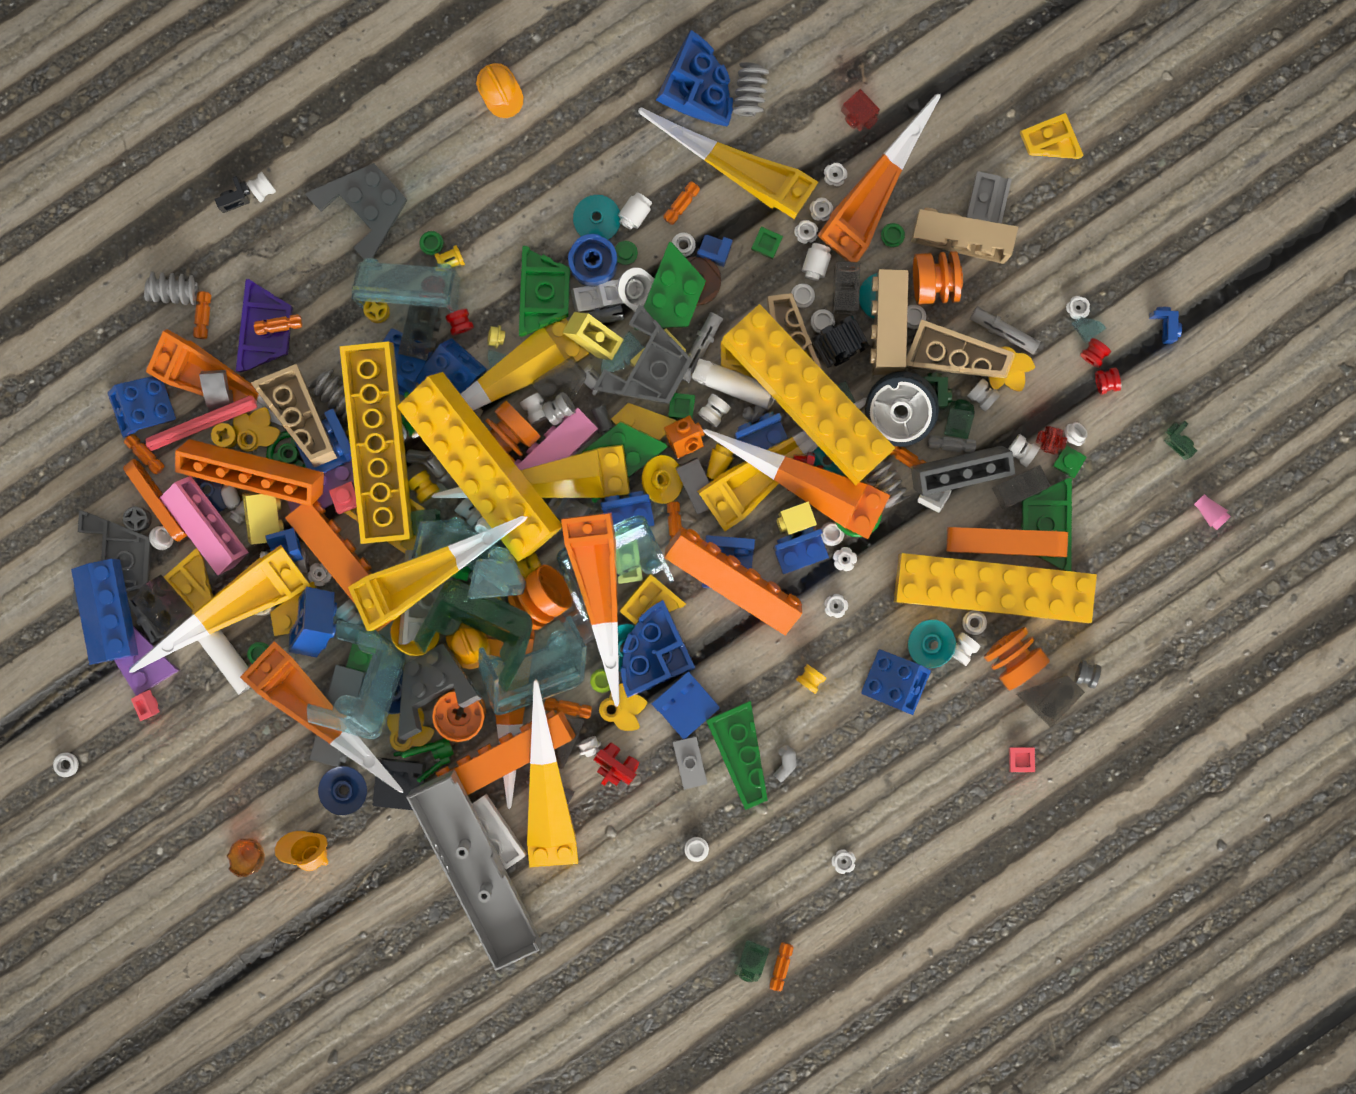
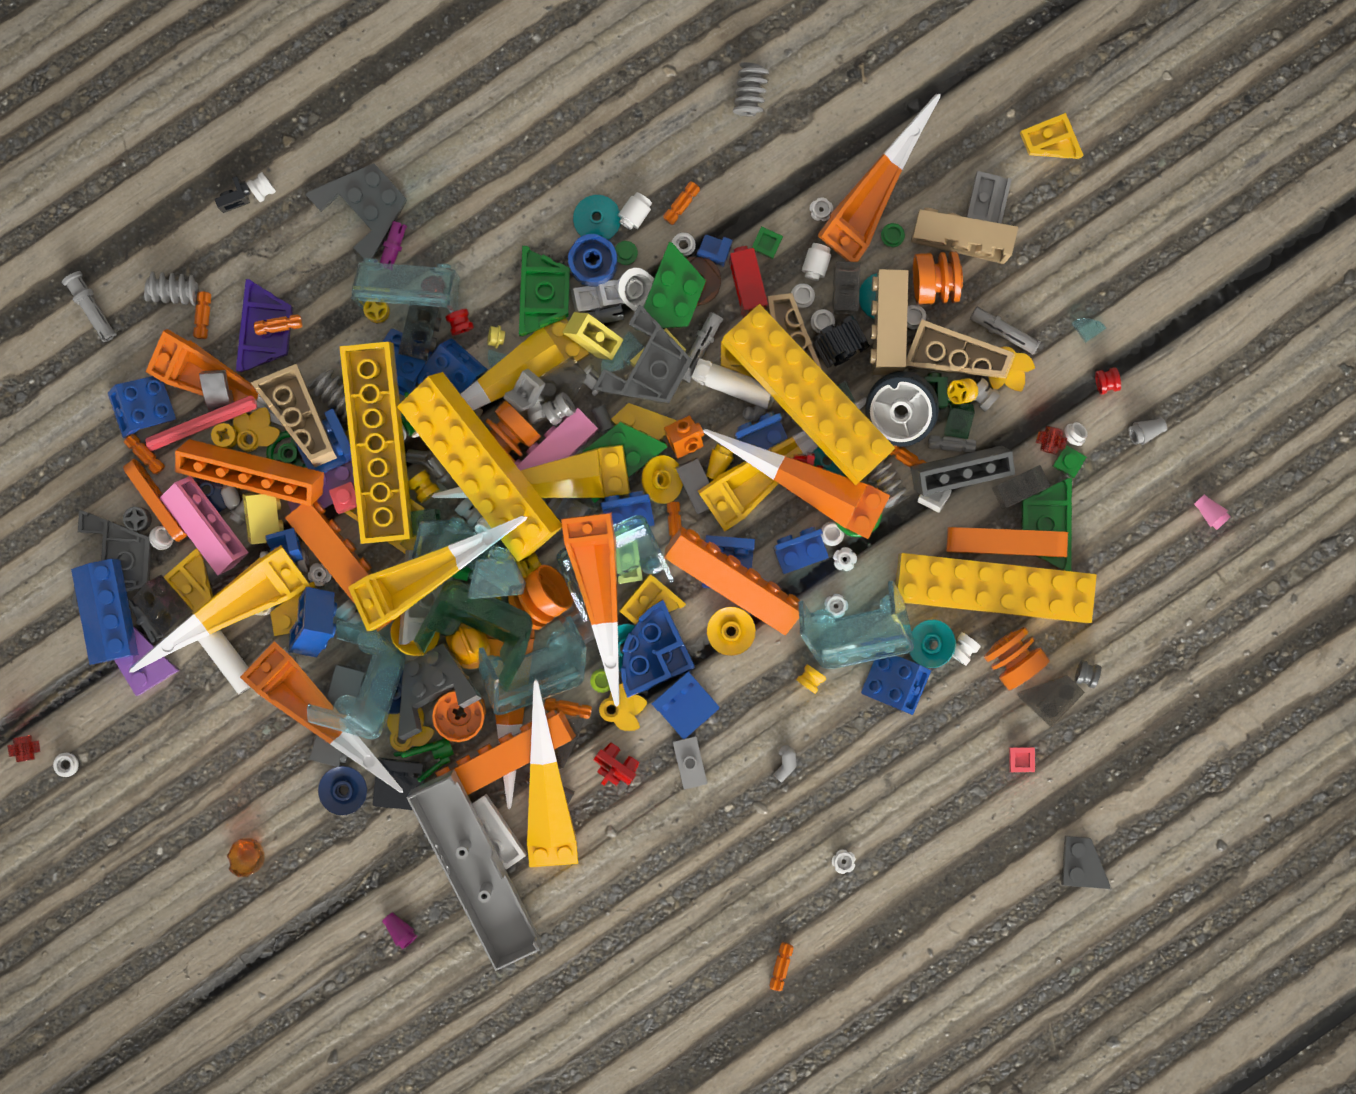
coral plate [131,690,160,721] -> none
green plate [247,642,269,664] -> none
light orange piece [274,831,328,871] -> none
green plate [346,643,377,673] -> none
green plate [419,231,444,255] -> none
yellow bush [434,245,465,274] -> none
light orange piece [476,63,524,118] -> none
white plate [578,736,601,757] -> none
yellow plate [638,108,818,219] -> none
blue brick [656,30,733,127] -> none
green plate [668,393,695,419] -> none
white plate [684,837,709,862] -> none
white wheel [698,394,731,427] -> none
green wing [706,701,768,810] -> none
clear green bracket [735,940,770,982] -> none
light yellow brick [776,501,817,536] -> none
white plate [794,220,818,244] -> none
white plate [824,163,847,187] -> none
clear red brick [841,89,880,132] -> none
white plate [962,611,987,635] -> none
white wheel [1009,434,1040,467] -> none
white plate [1066,296,1090,320] -> none
red wheel [1080,338,1111,368] -> none
blue bracket [1149,307,1182,344] -> none
clear green bracket [1163,421,1198,460] -> none
none -> clear red gear [7,735,41,762]
none -> light grey pin [62,271,117,343]
none -> magenta pin [378,221,407,272]
none -> magenta cone [382,912,417,949]
none -> light grey bracket [504,369,546,412]
none -> yellow dish [707,607,756,656]
none -> red window [729,246,768,318]
none -> clear light blue windscreen [798,581,914,669]
none -> yellow wheel [947,378,978,404]
none -> dark grey wing [1061,836,1110,889]
none -> light grey cone [1128,418,1167,445]

